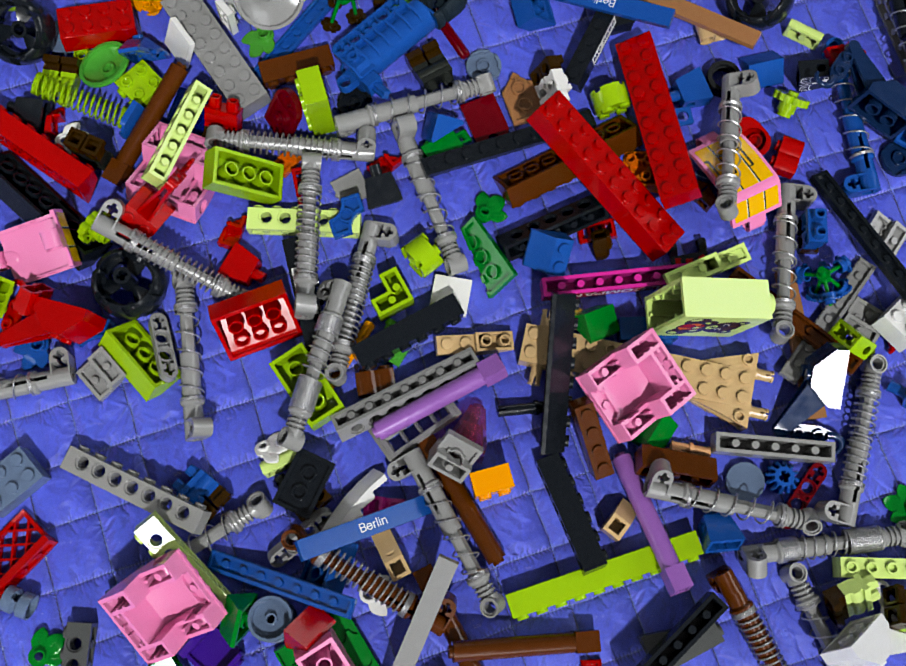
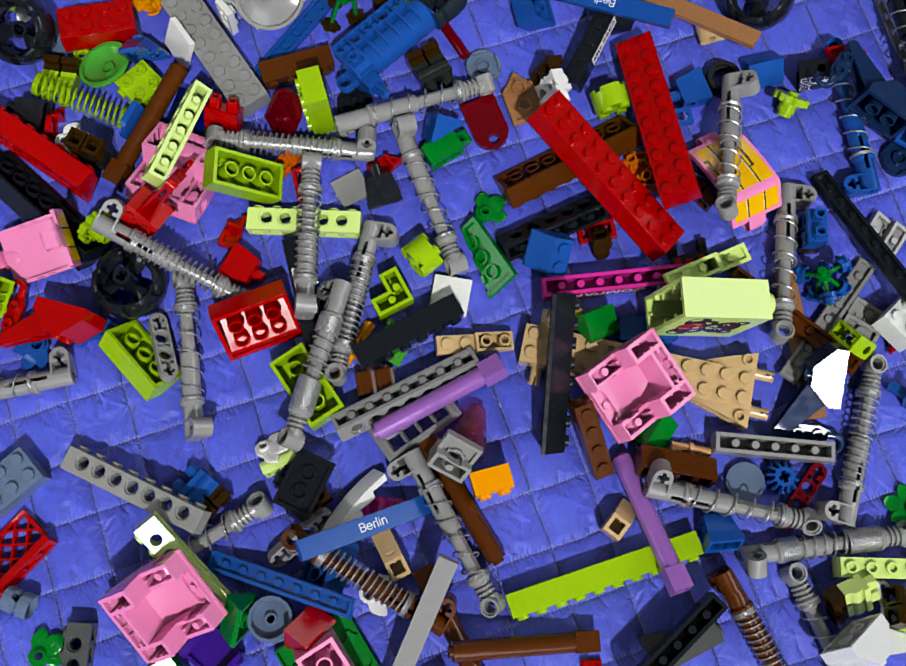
red brick [13,283,54,316] -> none
light grey slope [76,346,127,402] -> none
bright green plate [241,28,275,58] -> none
blue tile [328,193,365,240] -> none
black plate [420,109,597,179] -> none
black pin [497,400,544,417] -> none
black brick [536,453,609,576] -> none
red piece [739,117,771,156] -> none
red brick [769,135,805,179] -> none
yellowish green brick [782,18,824,51] -> none

